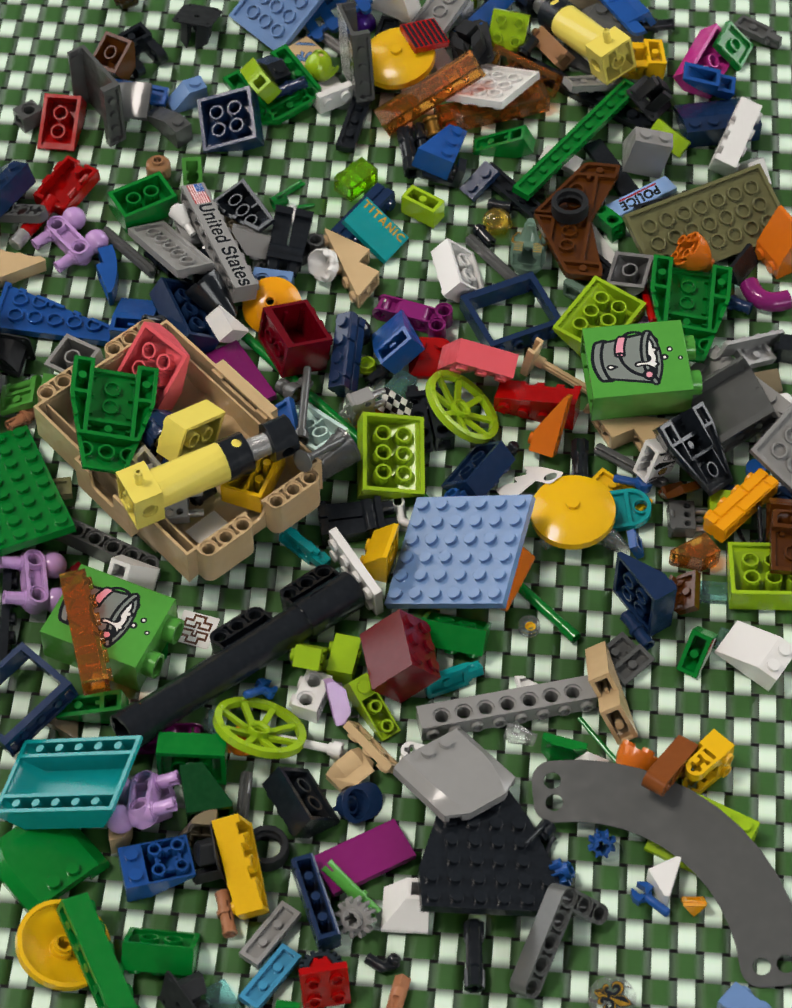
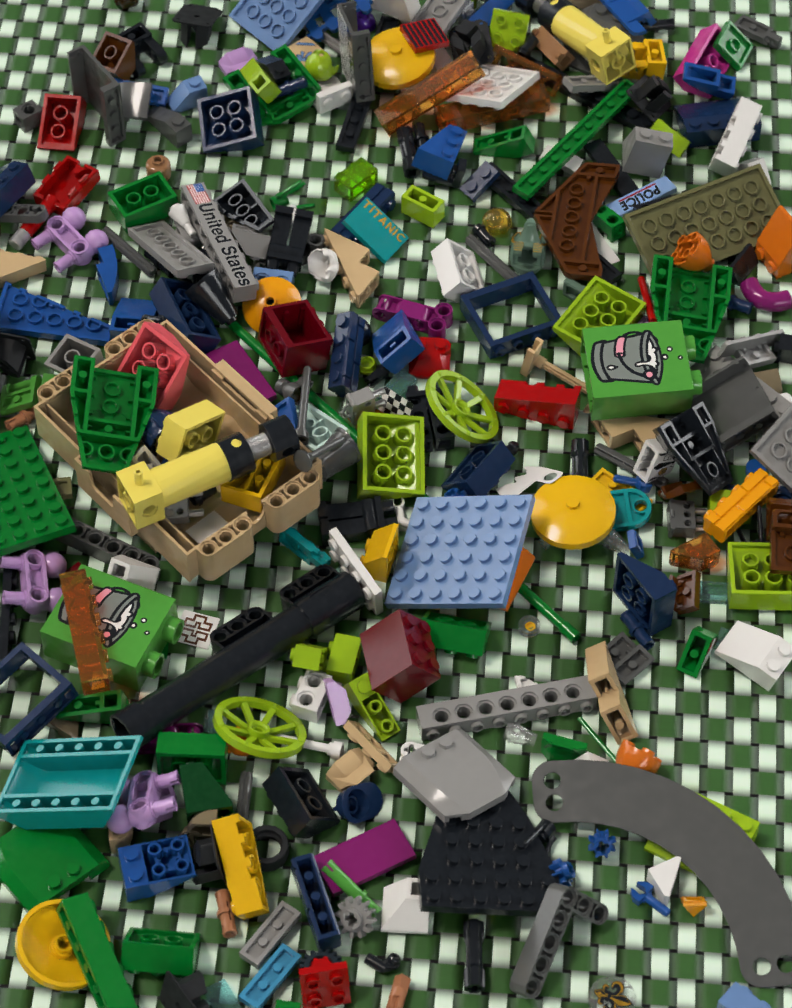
bright green slope [182,157,203,185] -> none
white slope [205,305,249,343] -> none
blue bar [243,678,278,700] -> none
pearl gold bush [423,115,441,139] -> none
teal hinge [425,660,484,699] -> none
coral slope [437,338,519,383] -> none
black pin [487,197,513,214] -> none
orange slope [528,394,573,458] -> none
black tyre [551,188,589,225] -> none
flat silver slope [607,251,653,296] -> none
dark orange beam [641,735,699,797] -> none
yellow brick [682,729,735,795] -> none
none -> lavender slope [218,47,258,76]

